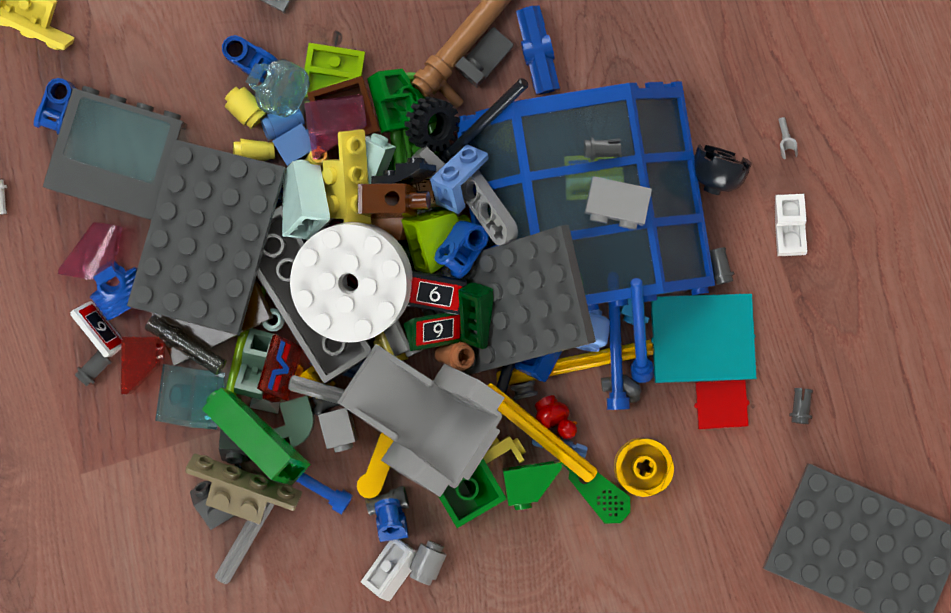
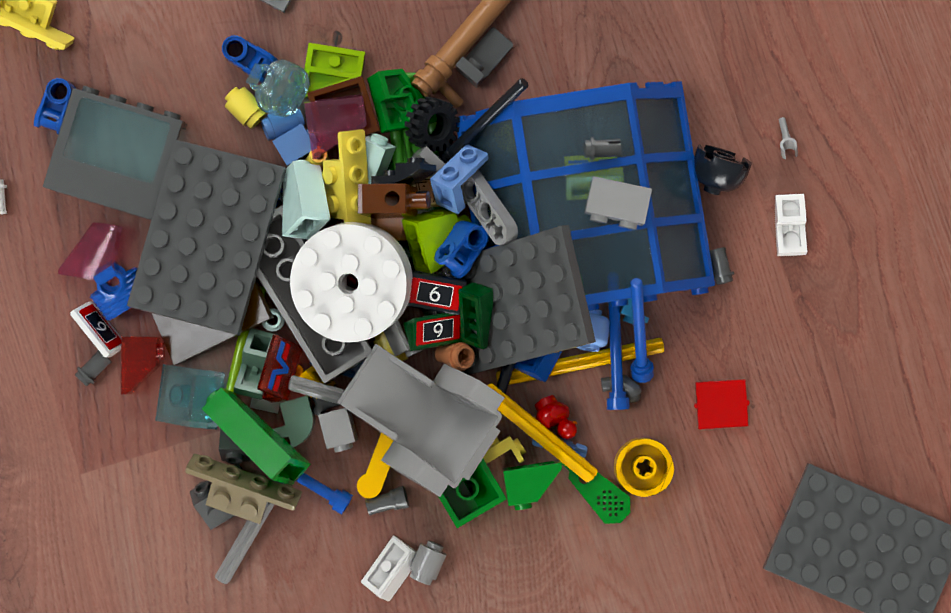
clear smoke pin [145,314,227,376] -> none
light yellow cone [233,139,275,161] -> none
blue piece [374,498,408,542] -> none
dark grey bush [511,380,538,401] -> none
blue piece [516,5,560,95] -> none
teal piece [651,294,757,383] -> none
dark grey pin [789,388,813,424] -> none

